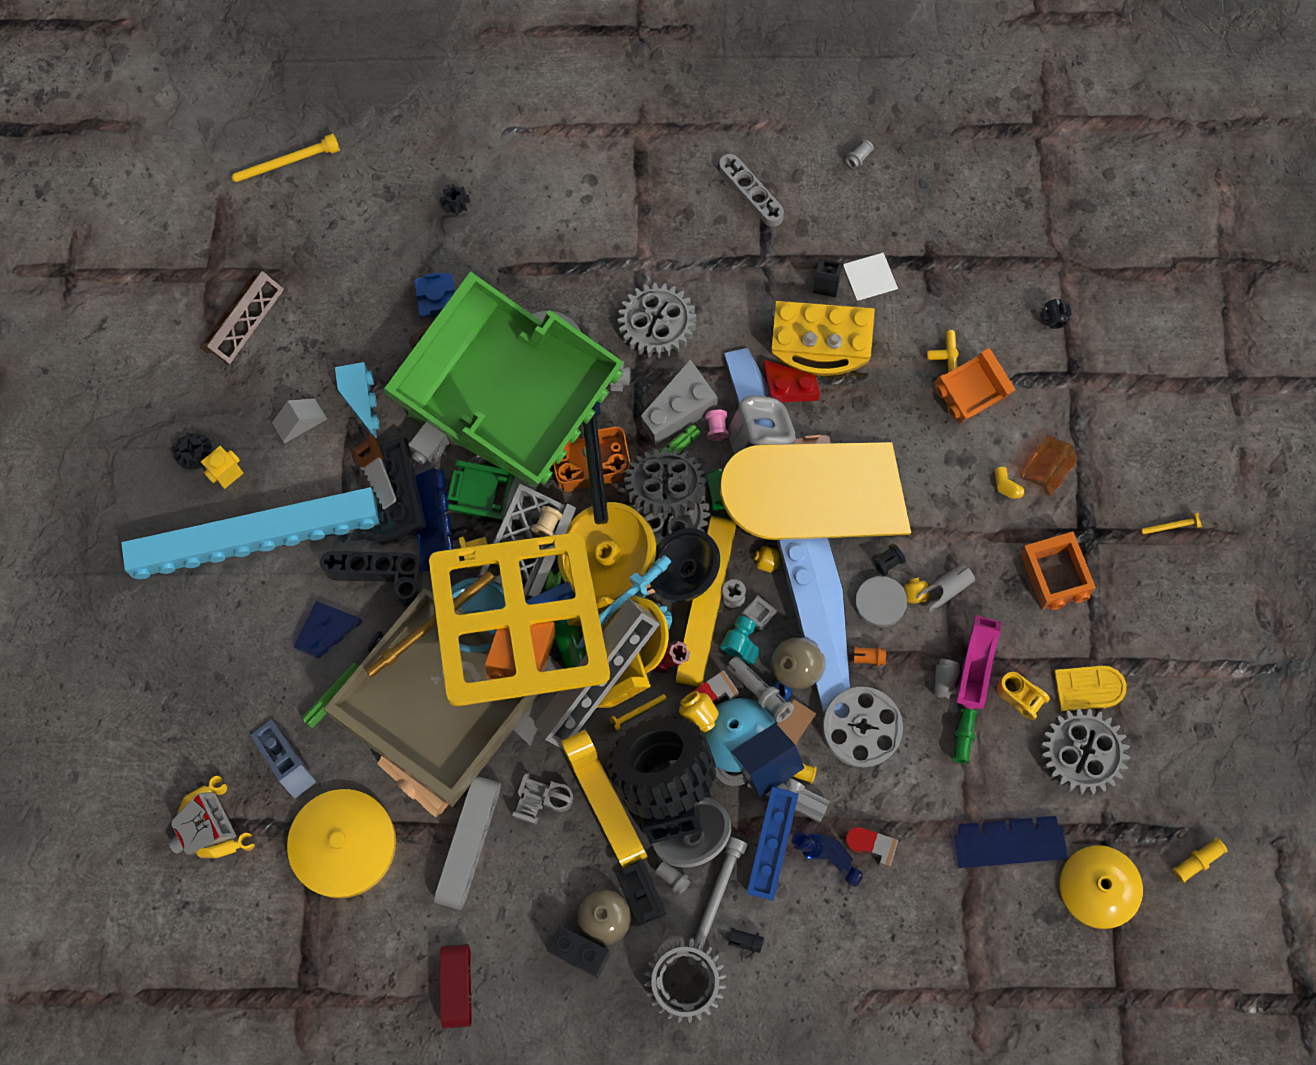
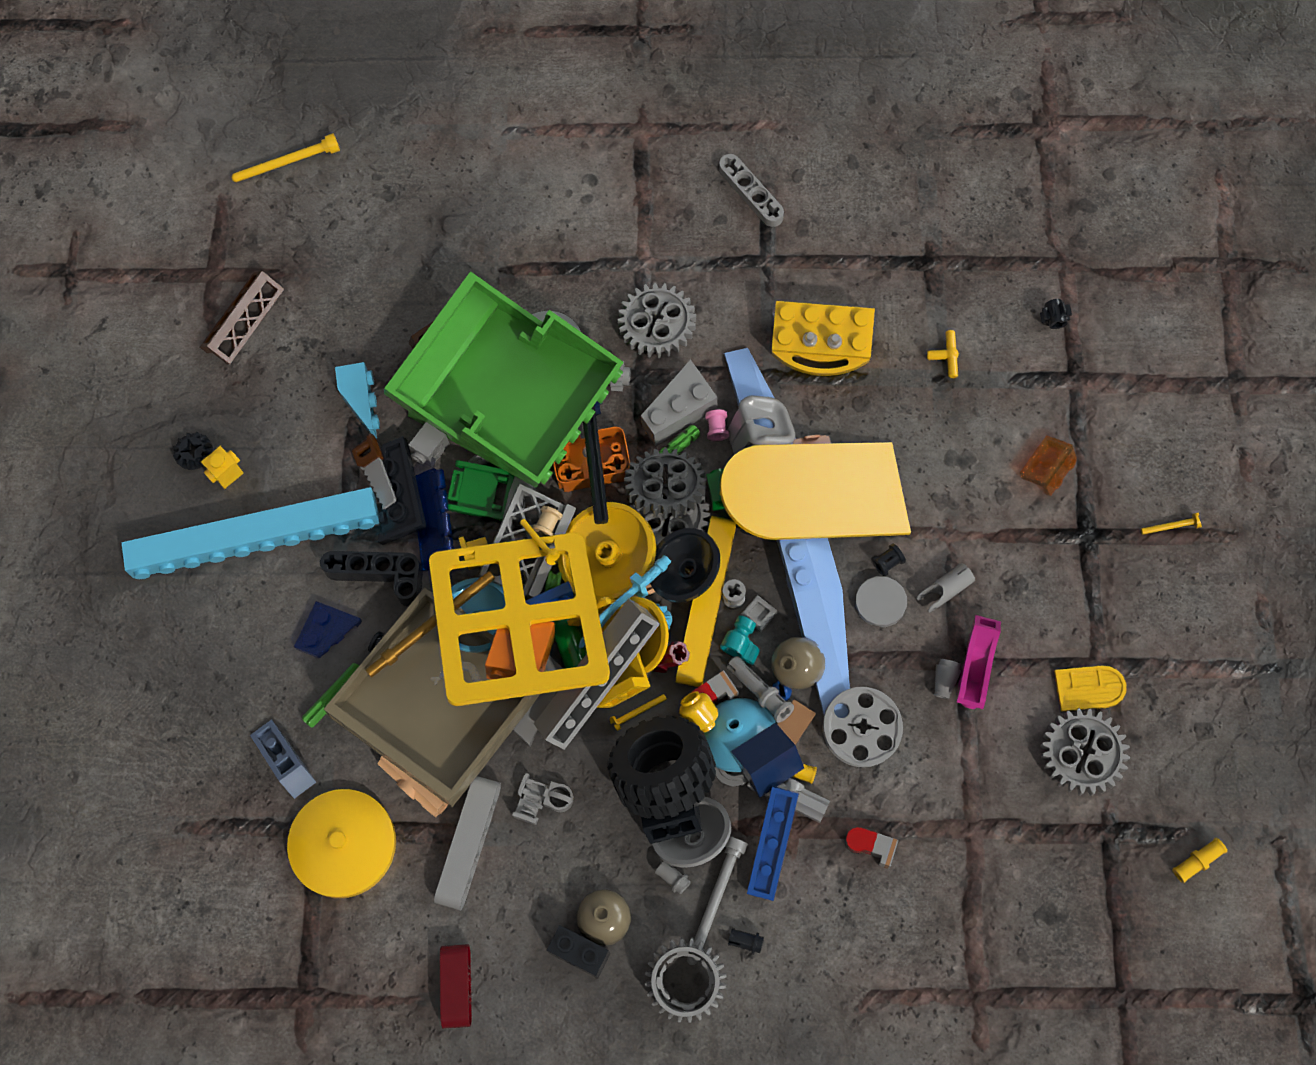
light grey torso [169,776,255,858] -> none
light grey slope [272,398,327,444] -> none
blue piece [414,272,455,318] -> none
black gear [440,184,470,216] -> none
yellow beam [561,729,647,869] -> none
black hinge [617,860,666,926] -> none
yellow piece [753,545,781,572] -> none
red wing [763,361,820,402] -> none
clear blue arm [791,832,863,887] -> none
black slope [813,259,844,297] -> none
white sticker [844,253,898,301] -> none
light grey pin [845,139,874,169] -> none
orange pin [854,646,886,667] -> none
yellow piece [903,578,930,604] -> none
orange panel [934,348,1016,424] -> none
green pin [952,708,977,764] -> none
clear blue windscreen [954,816,1068,869] -> none
yellow arm [994,467,1024,499] -> none
yellow piece [996,672,1050,721] -> none
orange window [1020,532,1096,610] -> none
yellow dish [1059,845,1143,929] -> none
none -> yellow piece [520,519,560,565]

